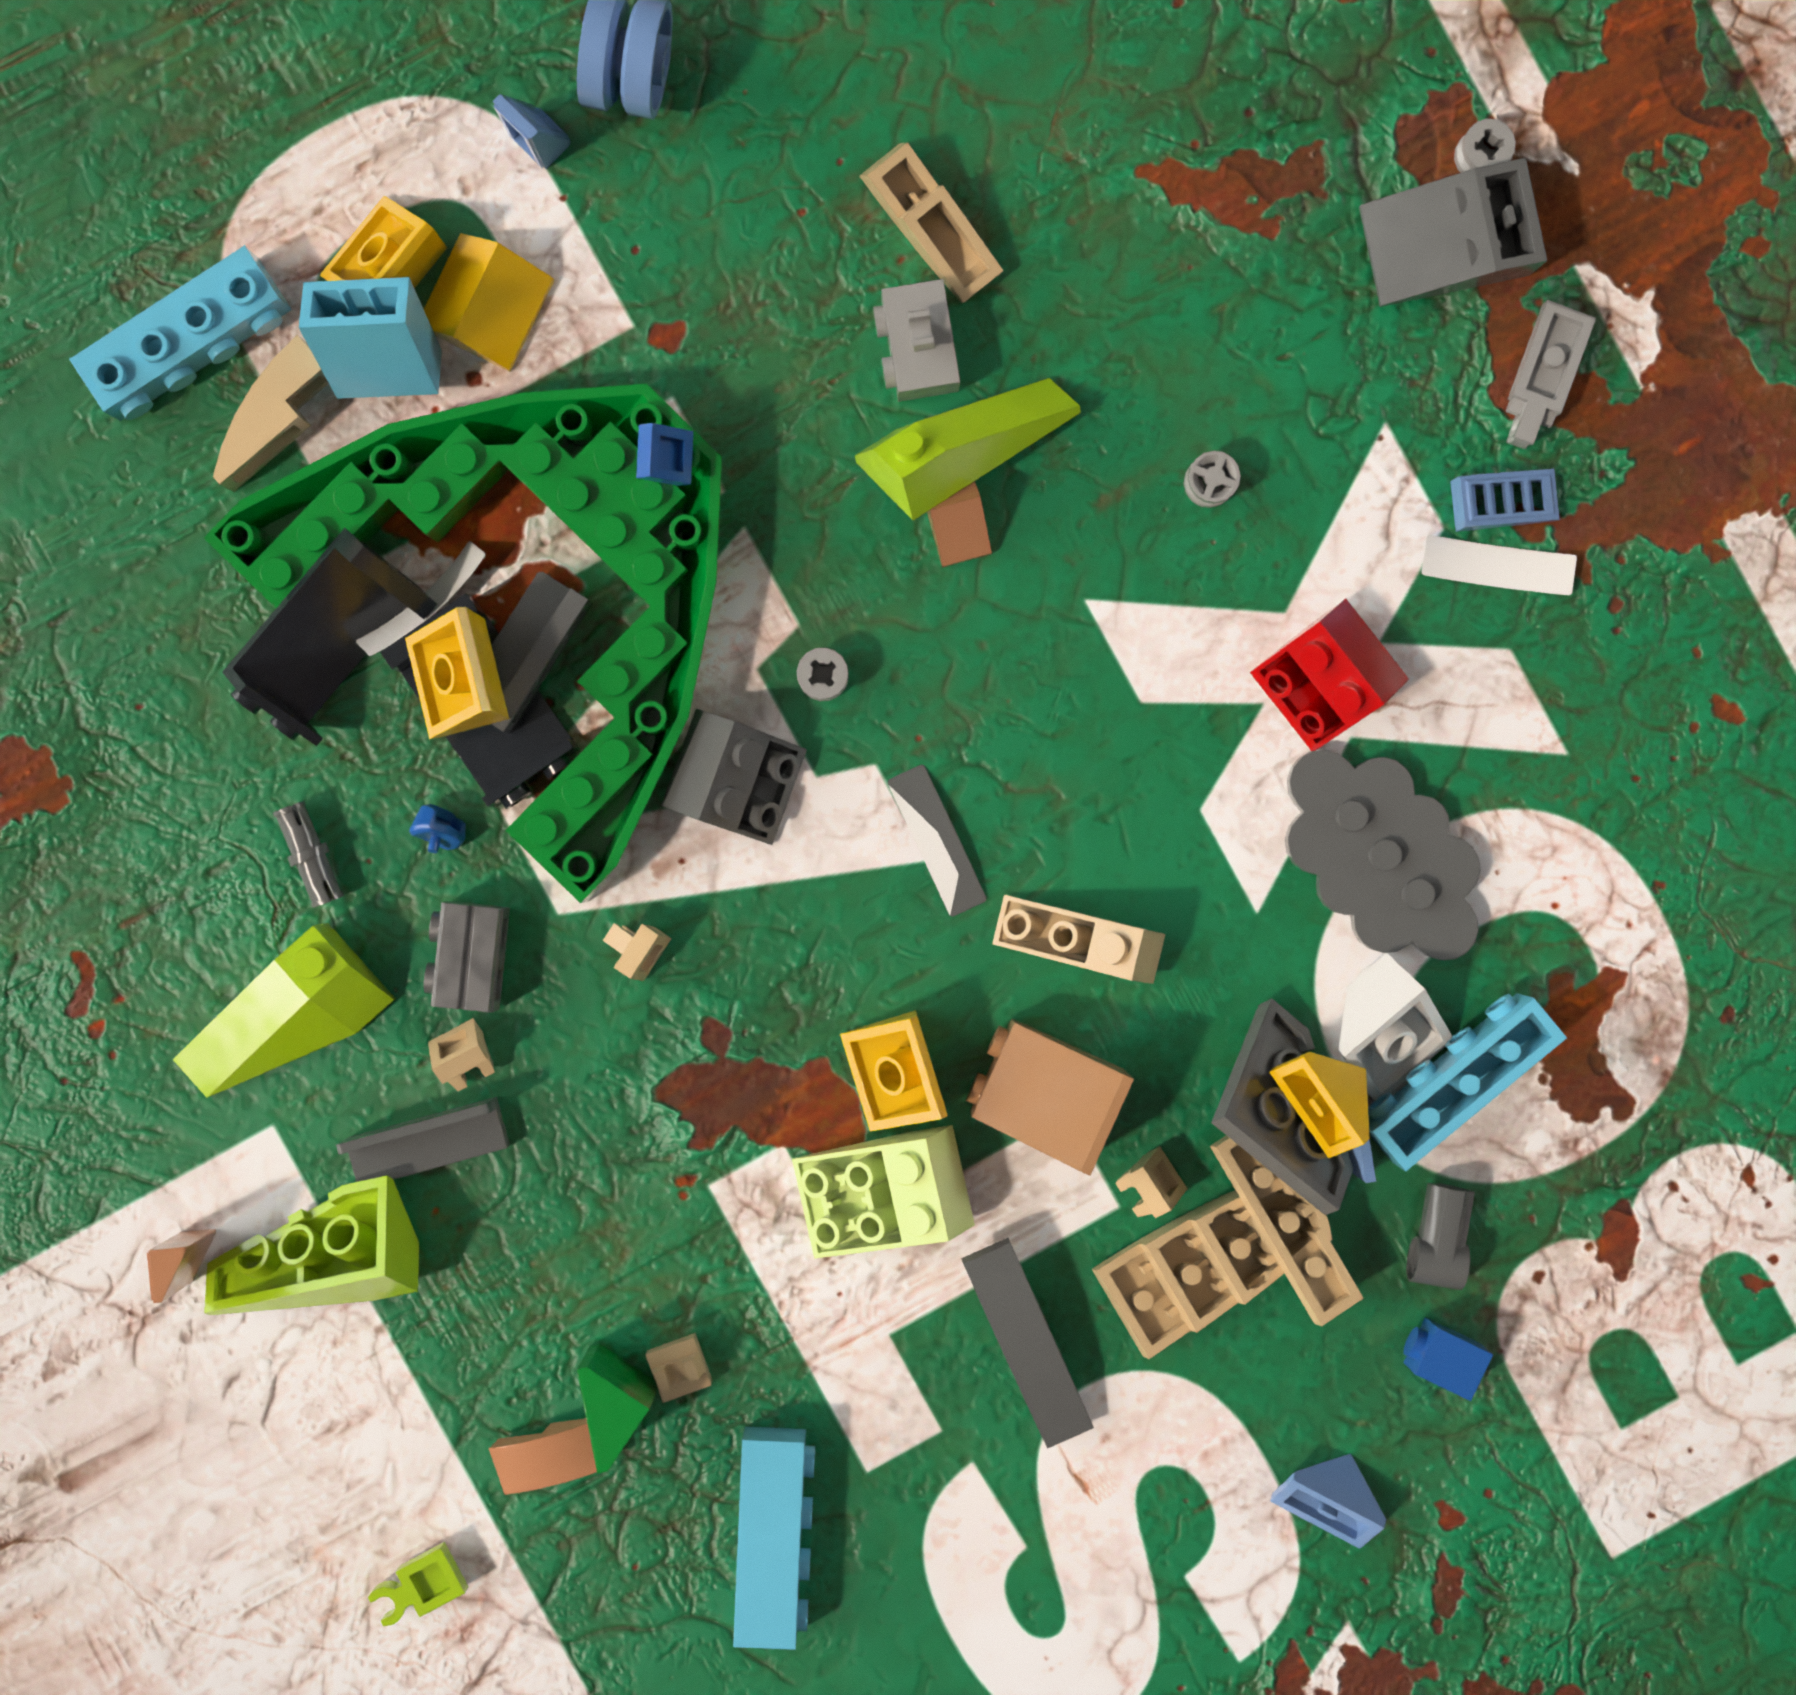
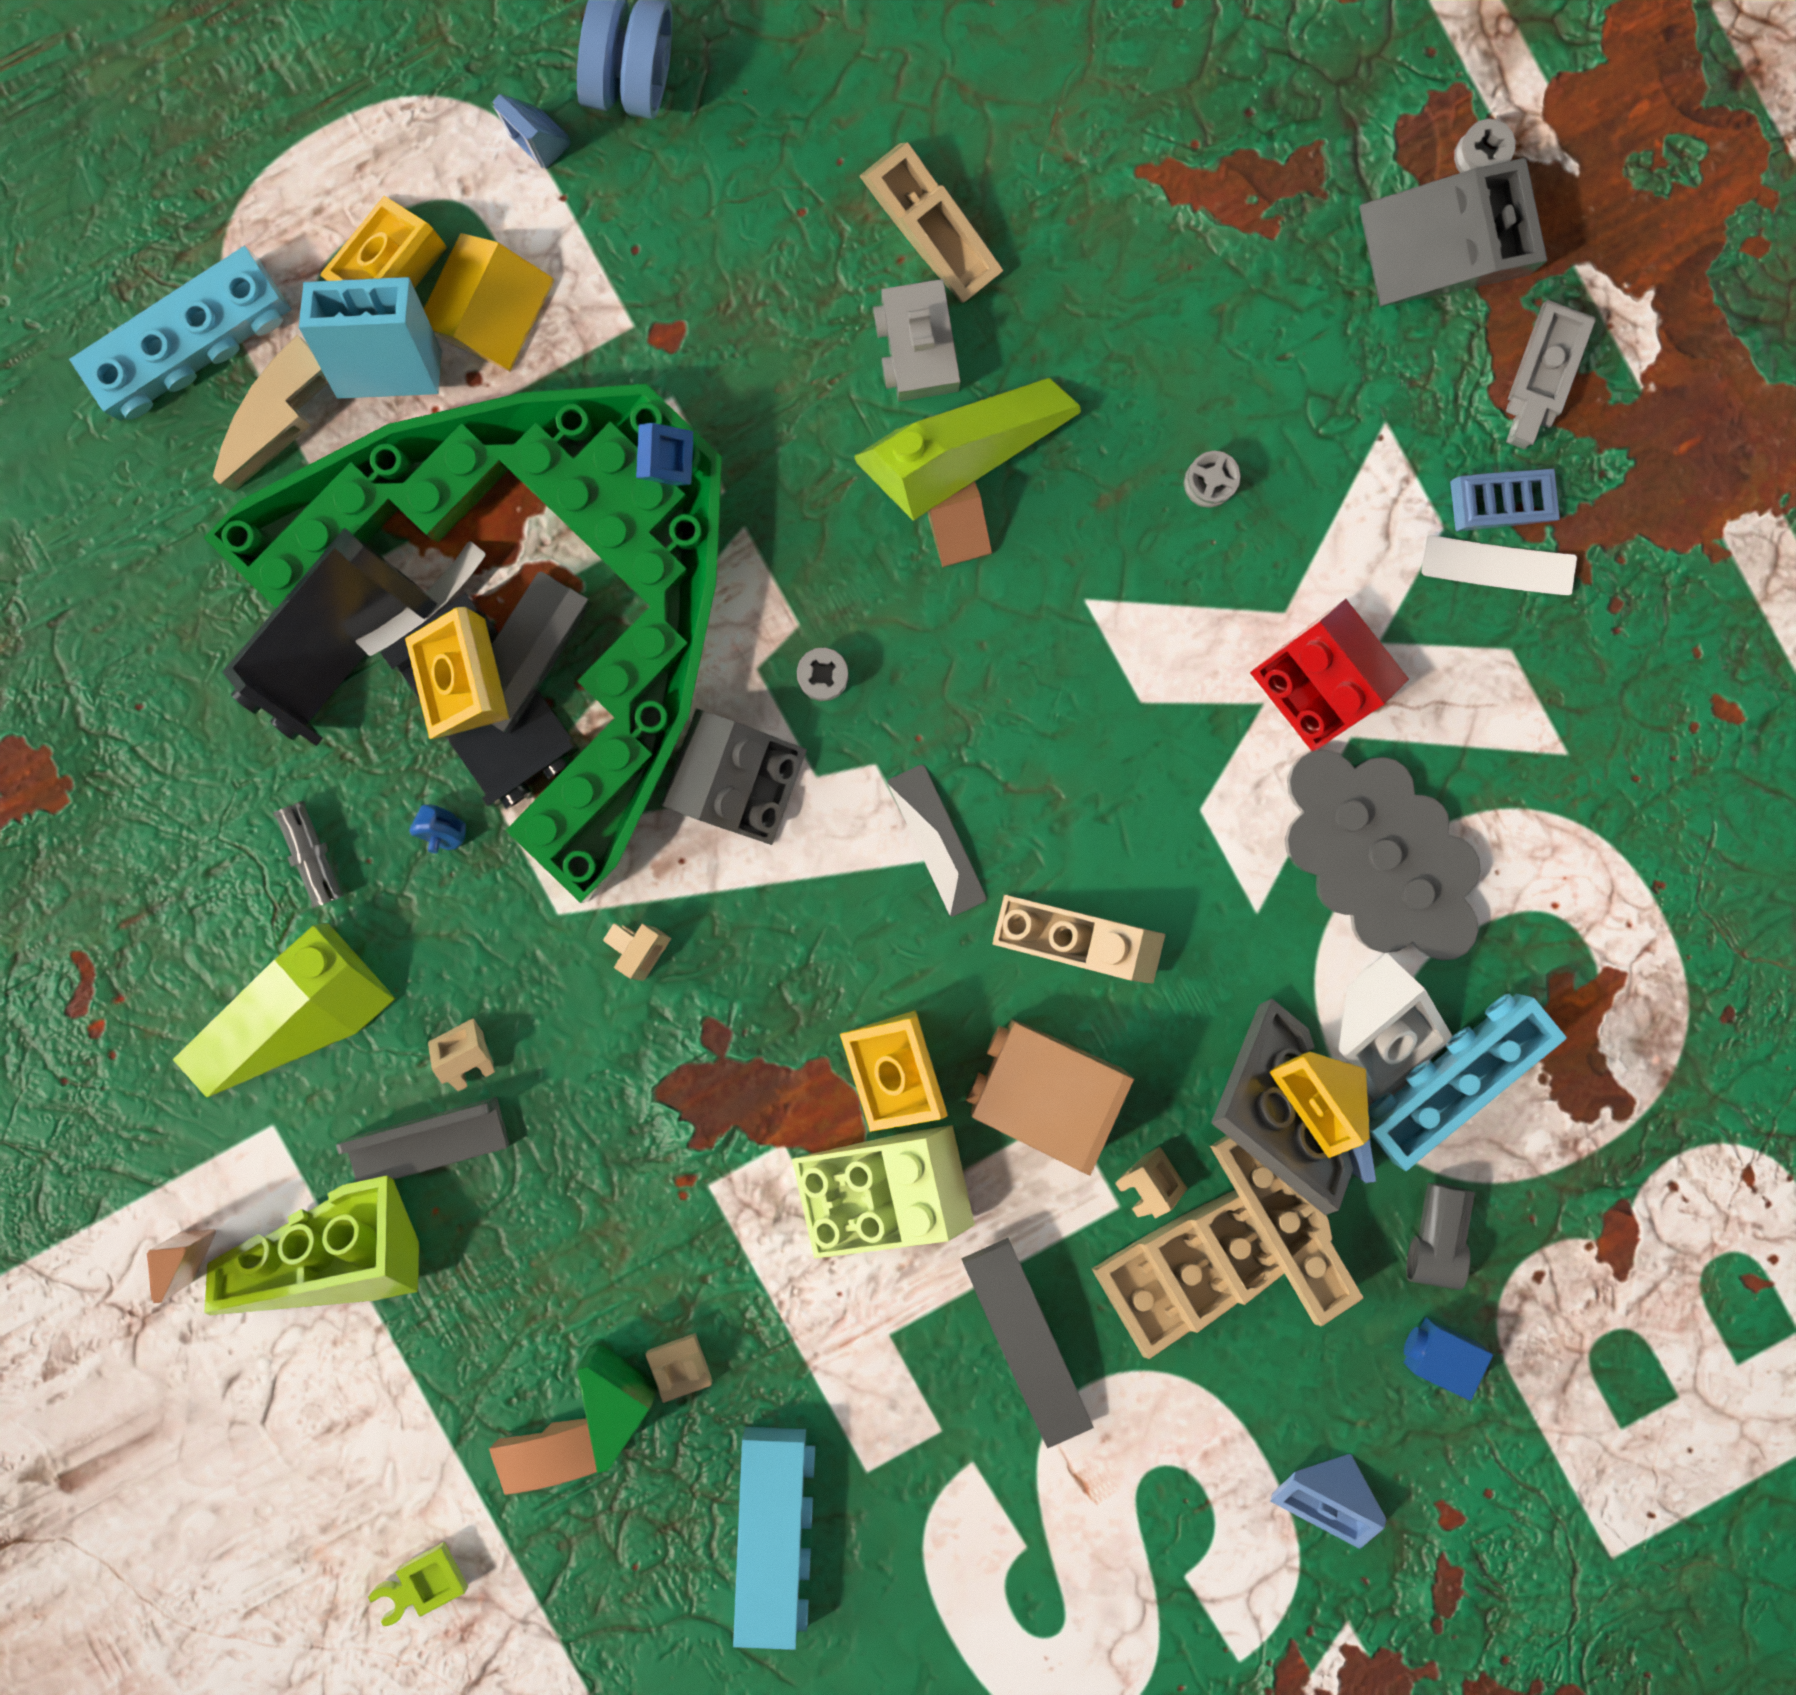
flat silver brick [424,901,510,1012] -> none

